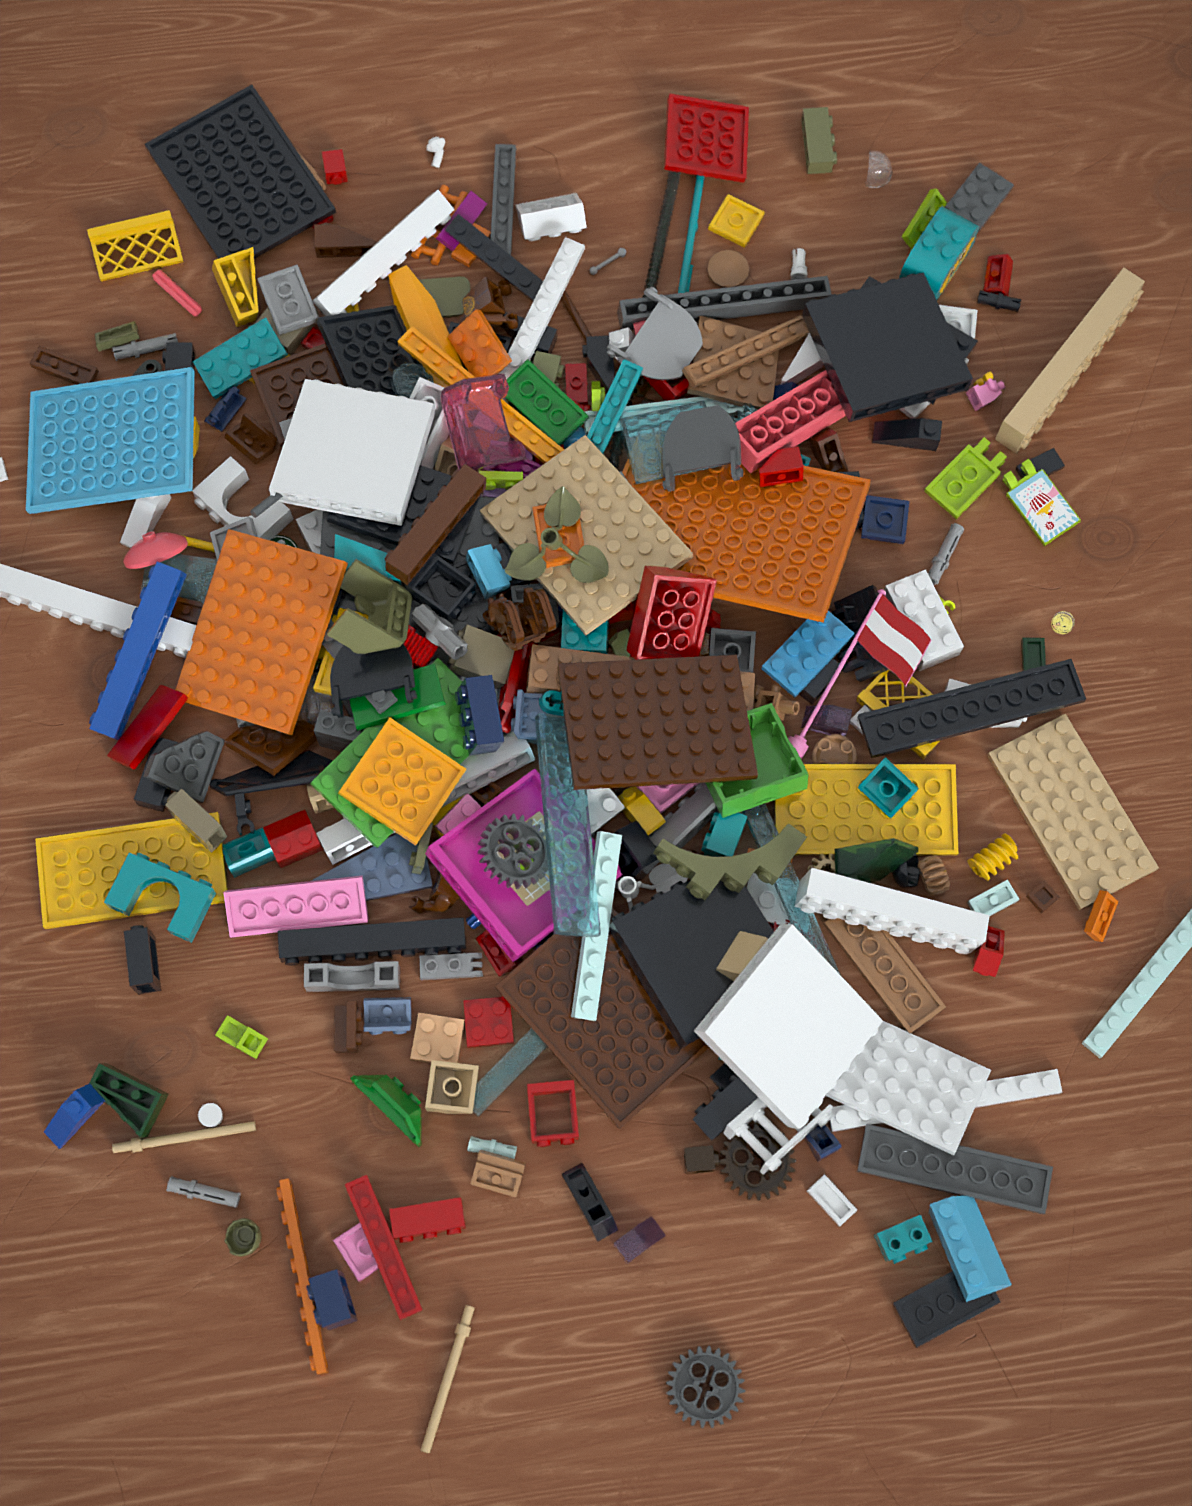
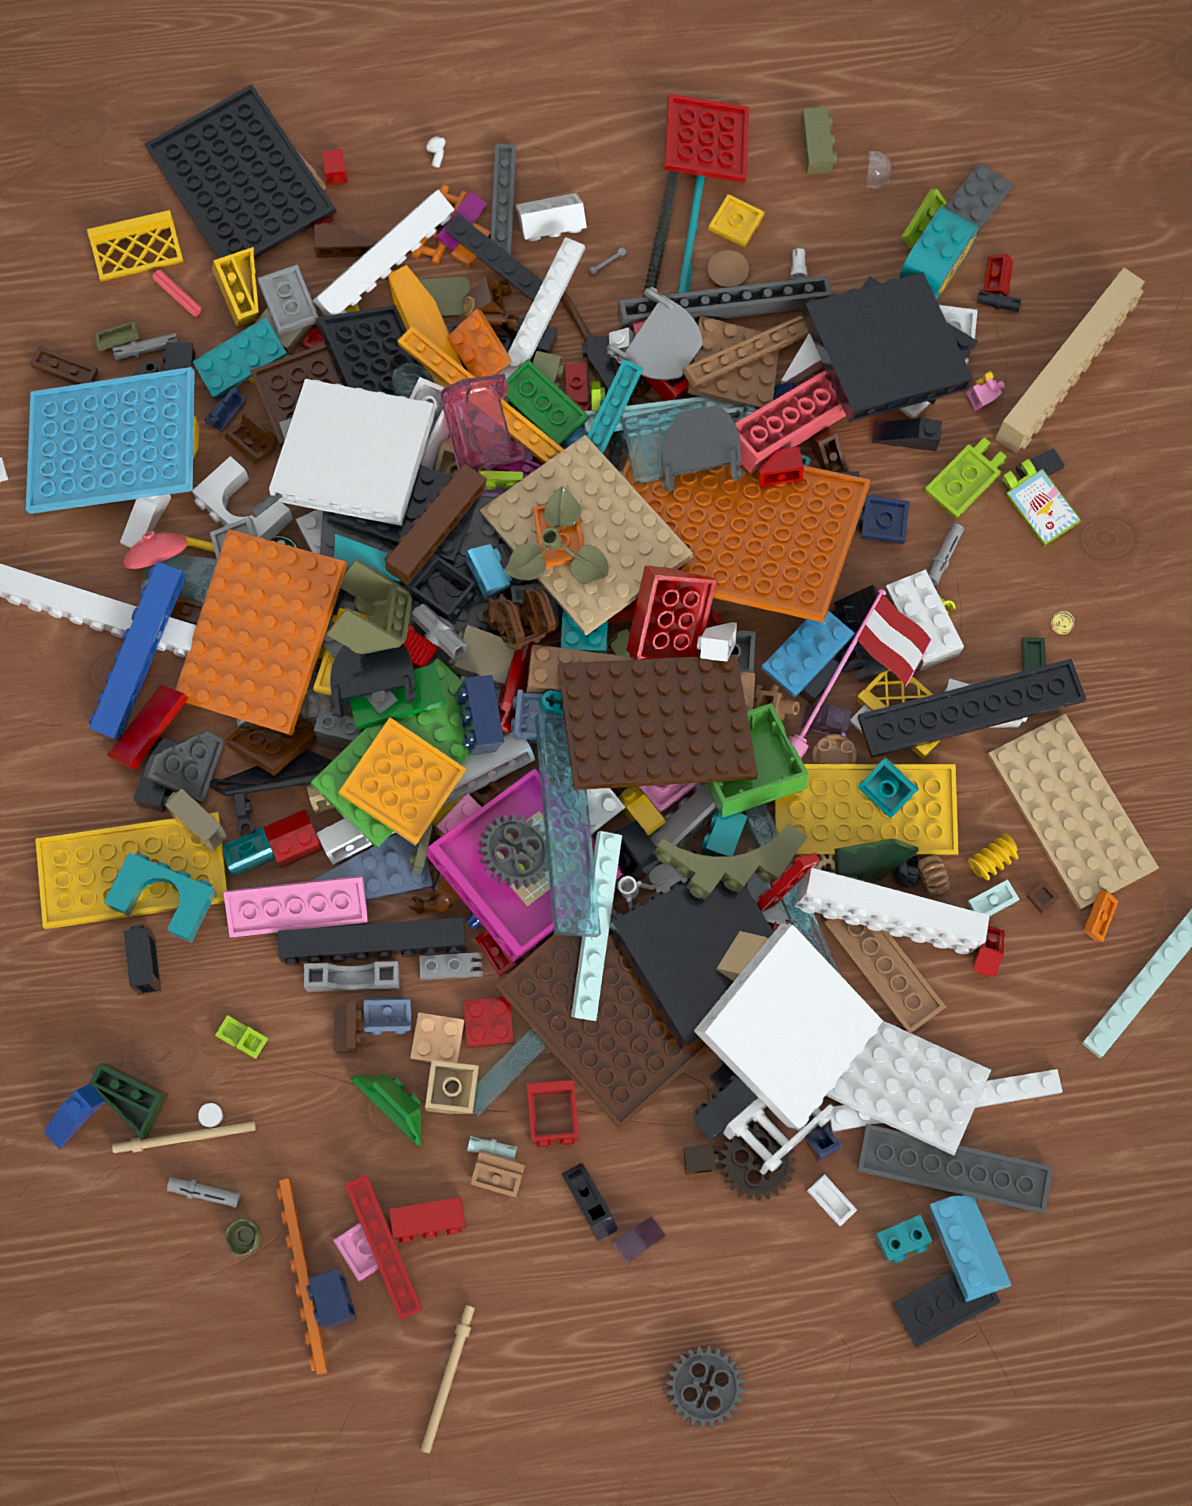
none -> white slope [697,622,737,661]
none -> red plate [756,853,820,912]

